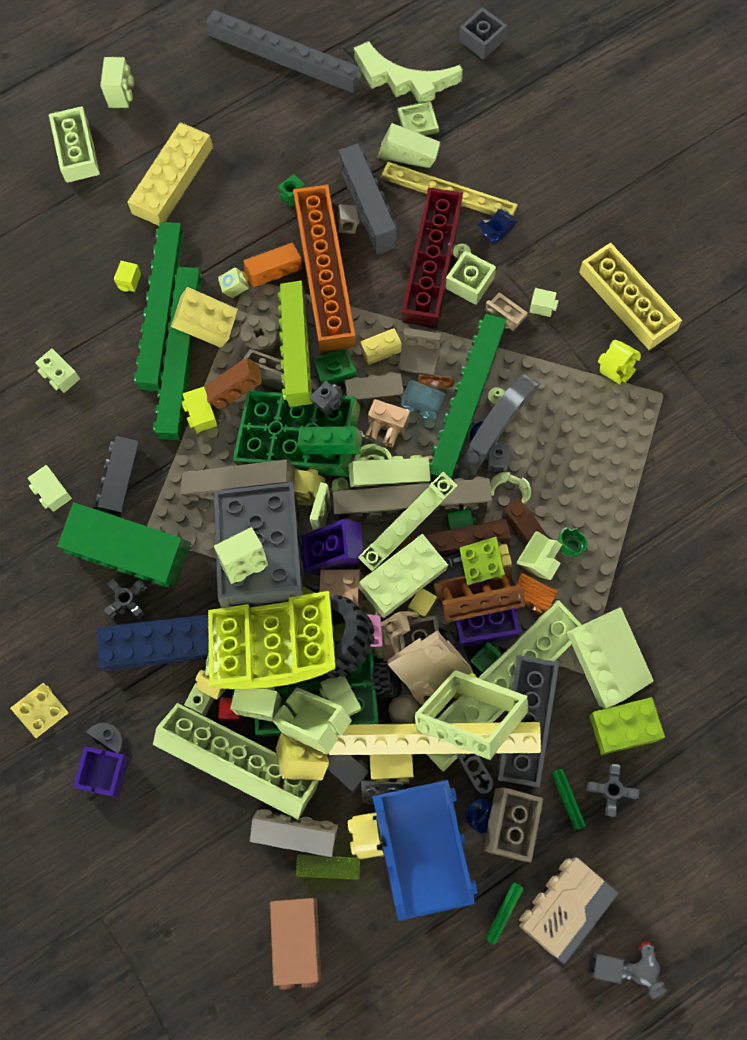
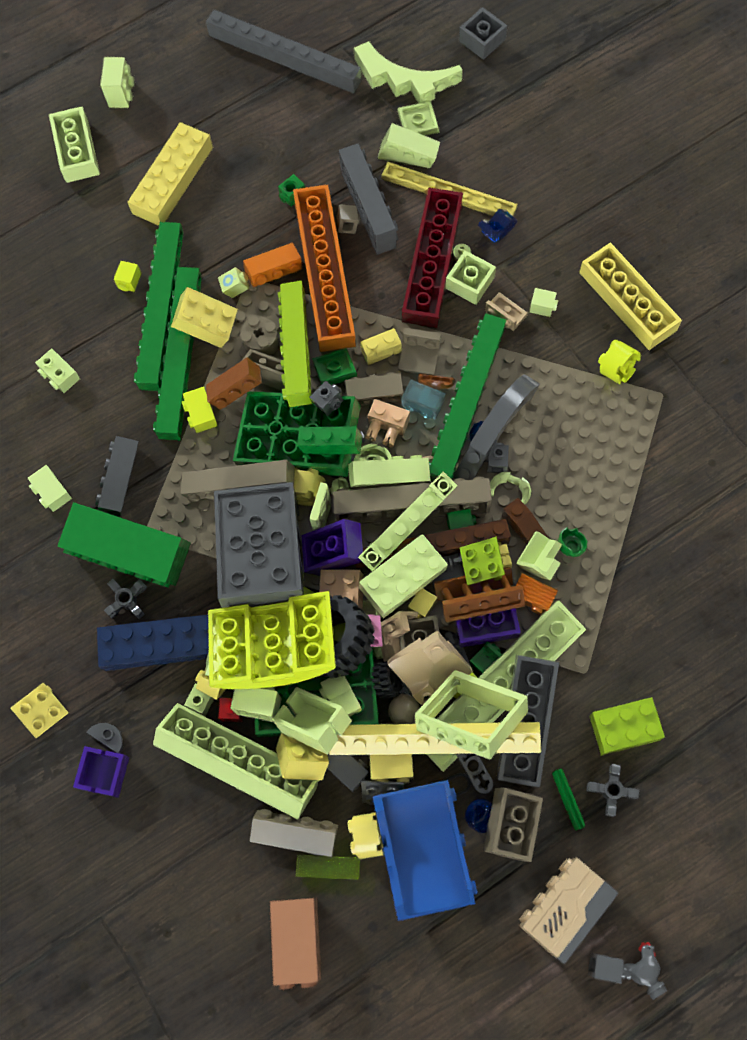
yellowish green brick [214,527,268,584] -> none
green axle [486,883,523,944] -> none
yellowish green tile [488,387,505,407] -> none
yellowish green slope [567,607,654,709] -> none

